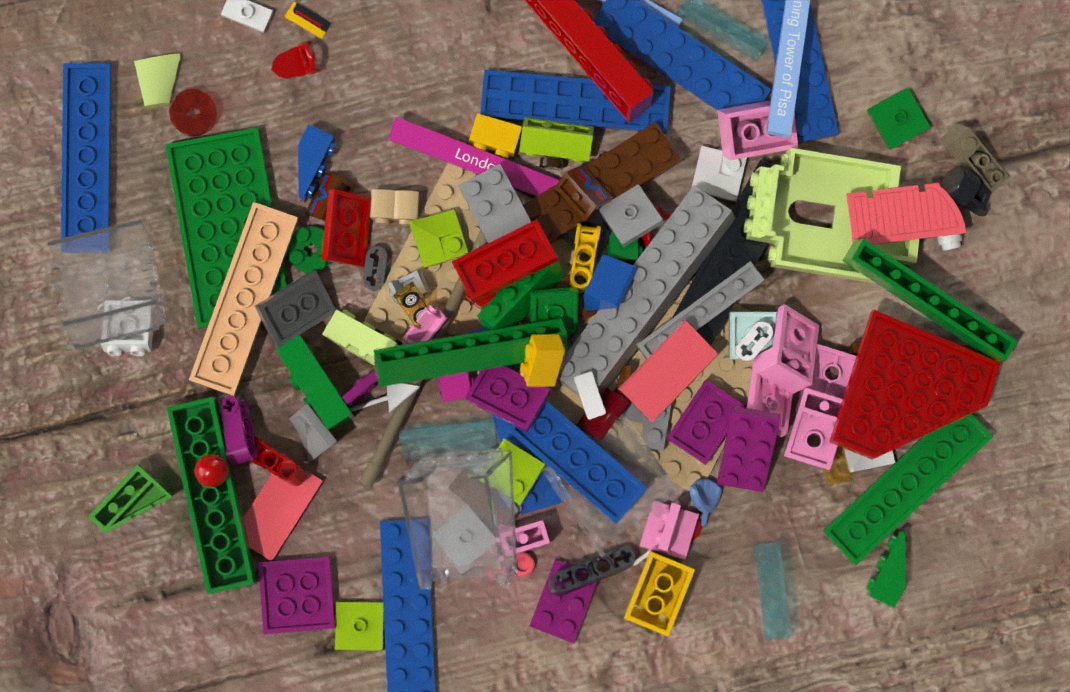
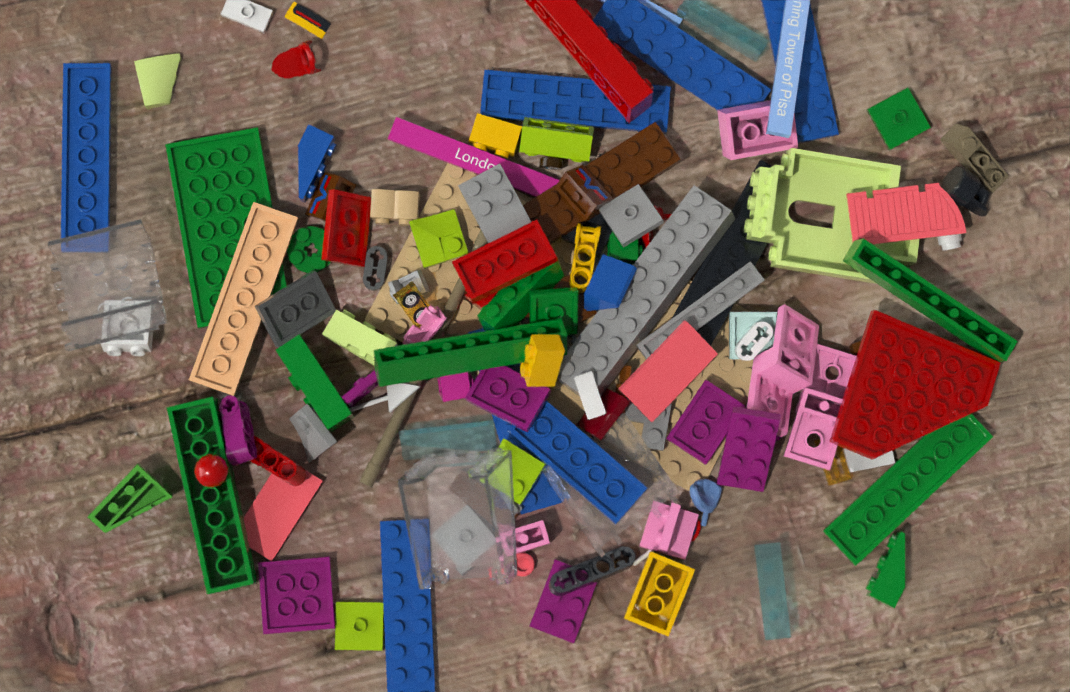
clear red plate [169,89,217,136] -> none
white plate [692,146,747,203] -> none

